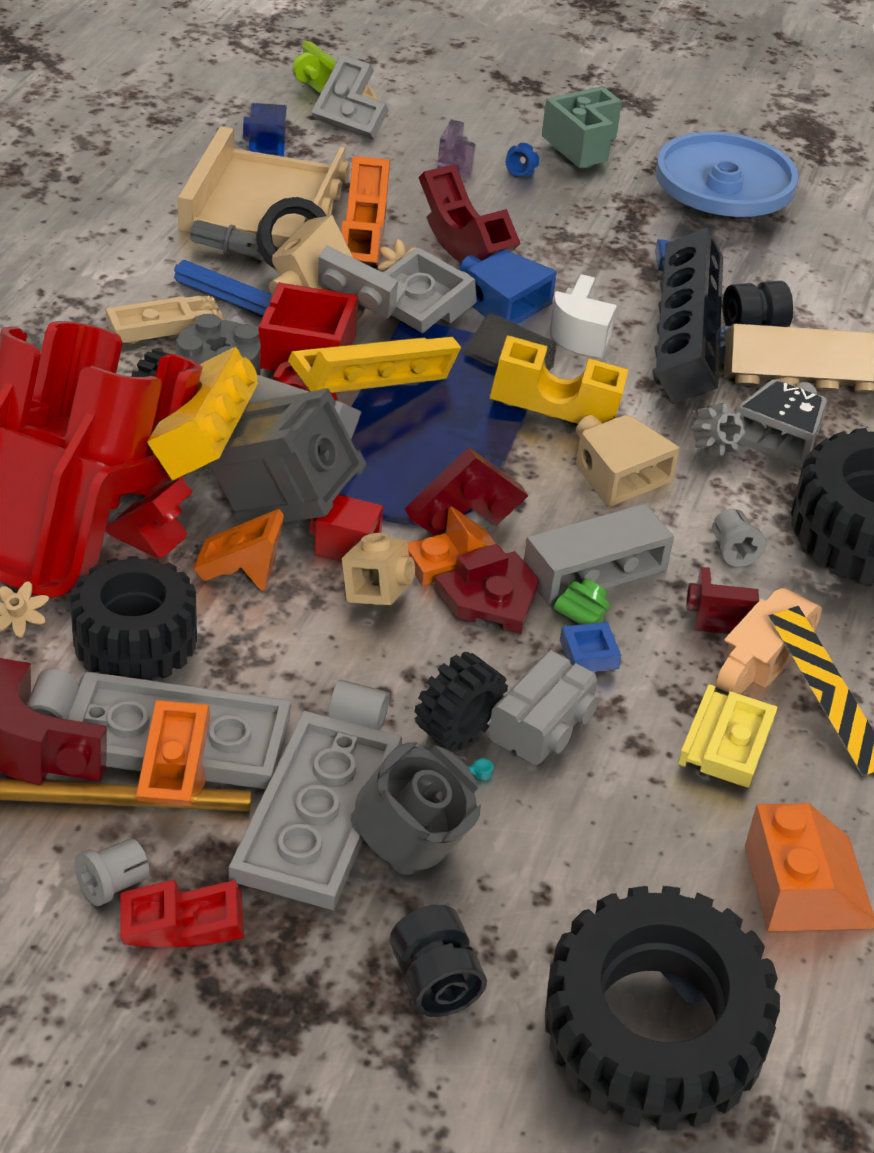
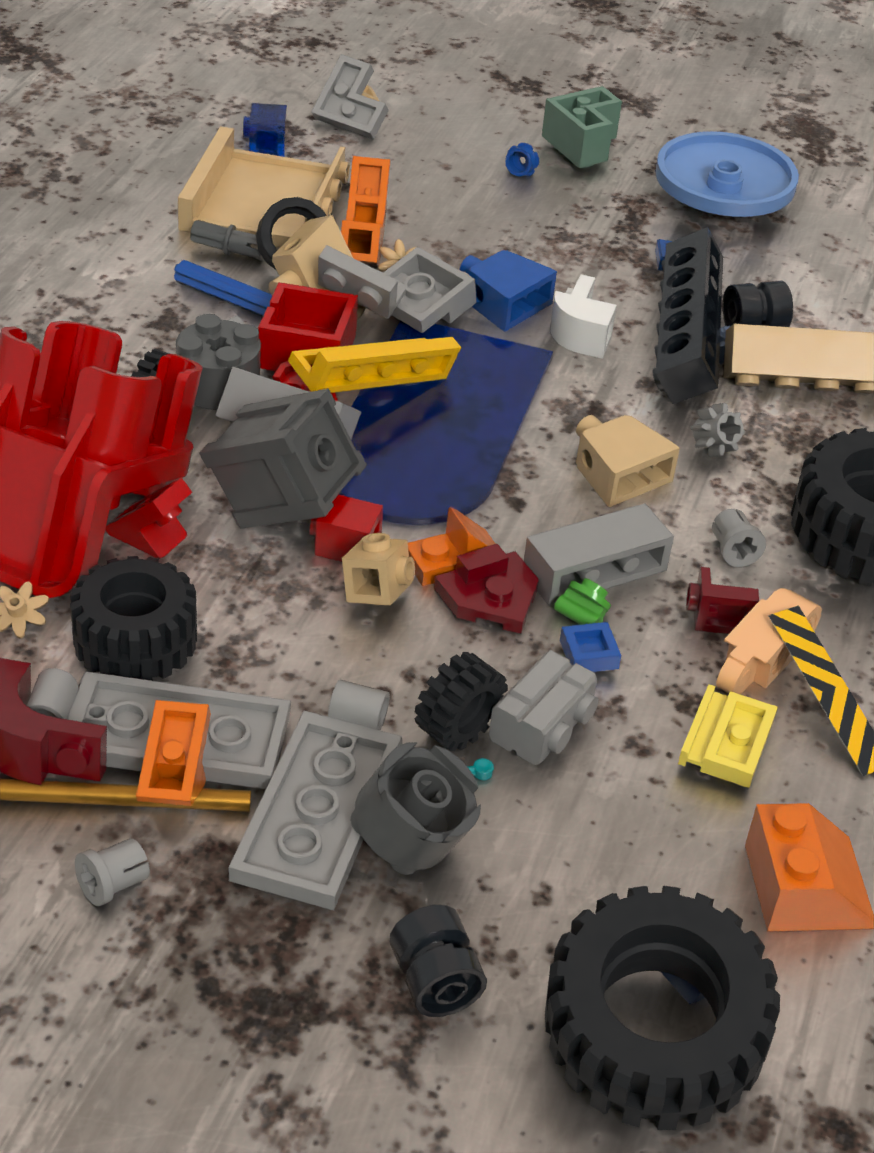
tan hinge [105,295,225,343] -> none
red slope [120,879,244,948] -> none
yellow arch [147,346,258,481] -> none
orange slope [193,509,284,591] -> none
lime hips [292,41,337,94] -> none
dark red plate [404,447,528,536] -> none
dark red arch [418,164,521,262] -> none
clear purple bracket [437,119,476,177] -> none
clear smoke slope [464,313,557,371] -> none
yellow arch [489,335,629,424] -> none
torso [737,379,827,468] -> none

